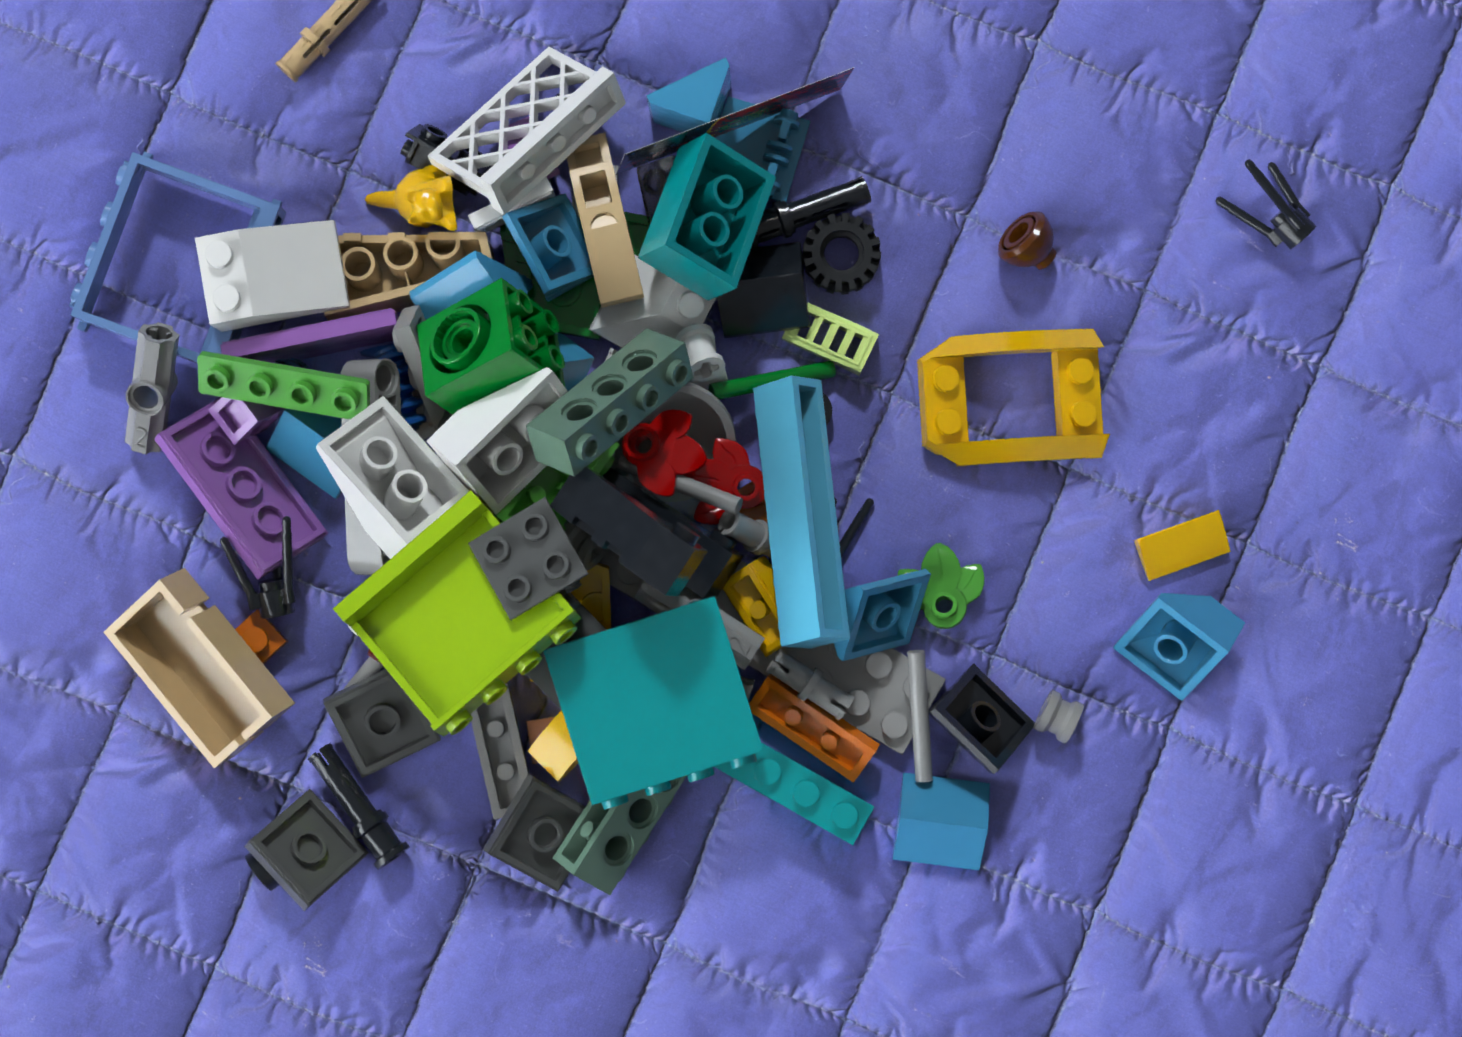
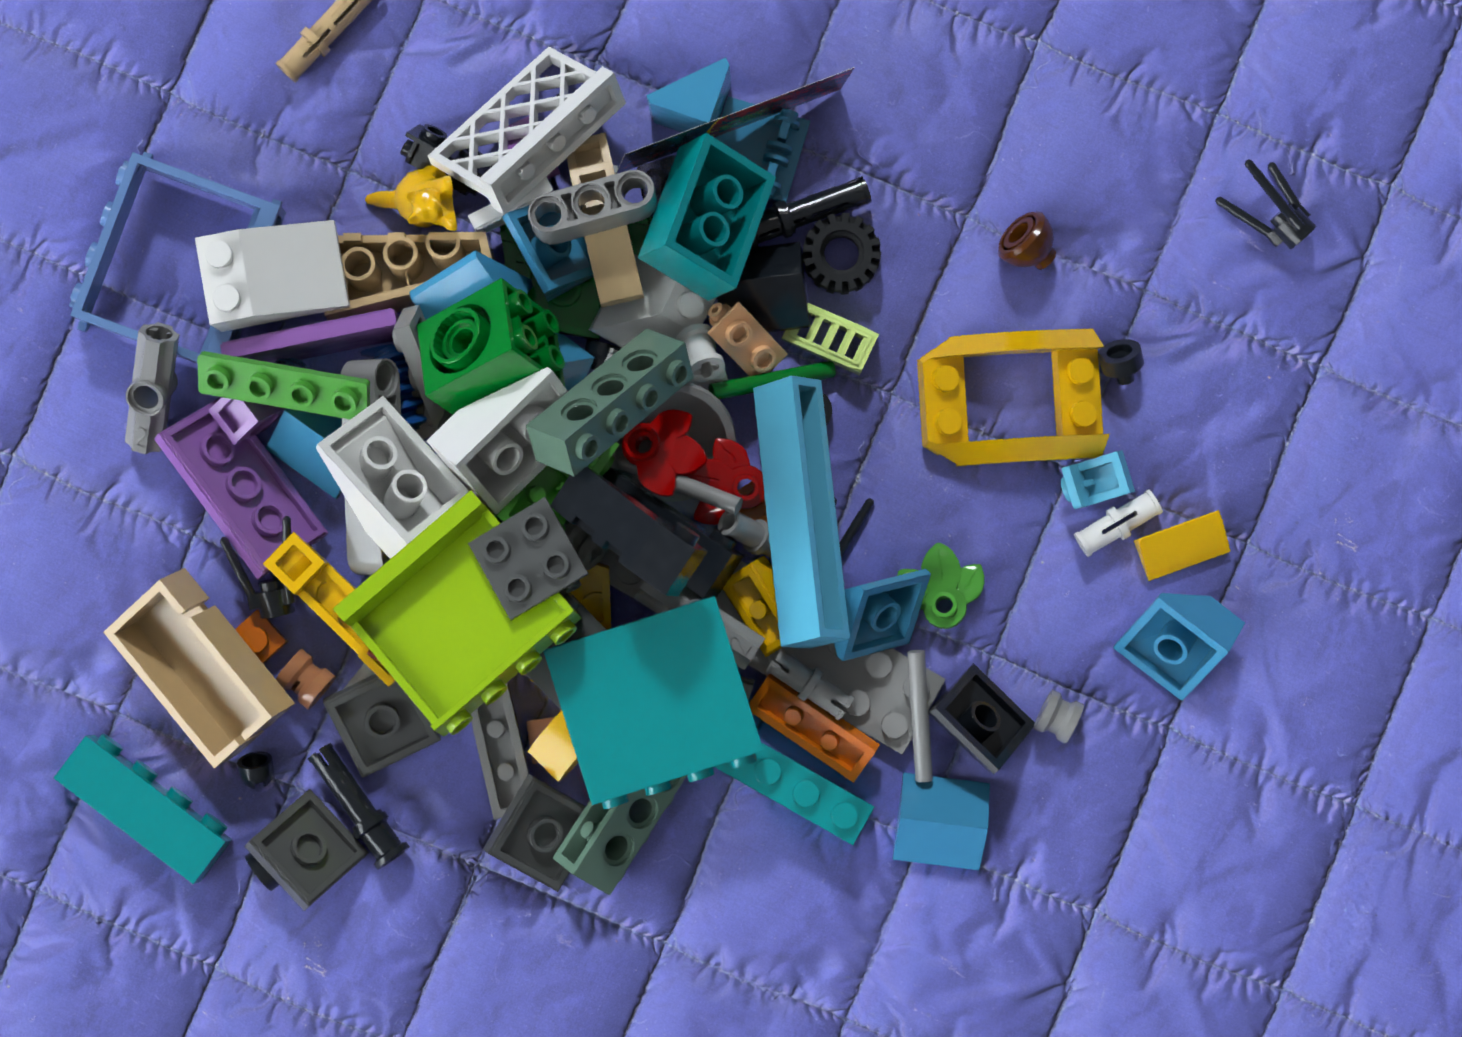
none -> teal brick [54,734,232,884]
none -> black hinge [237,751,274,789]
none -> yellow slope [263,532,395,687]
none -> nougat wheel [276,649,336,710]
none -> light grey beam [528,170,657,245]
none -> black hinge [585,339,621,370]
none -> light nougat hinge [707,302,788,376]
none -> medium azure bracket [1061,450,1135,509]
none -> white pin [1074,489,1163,557]
none -> black tile [1098,339,1144,385]

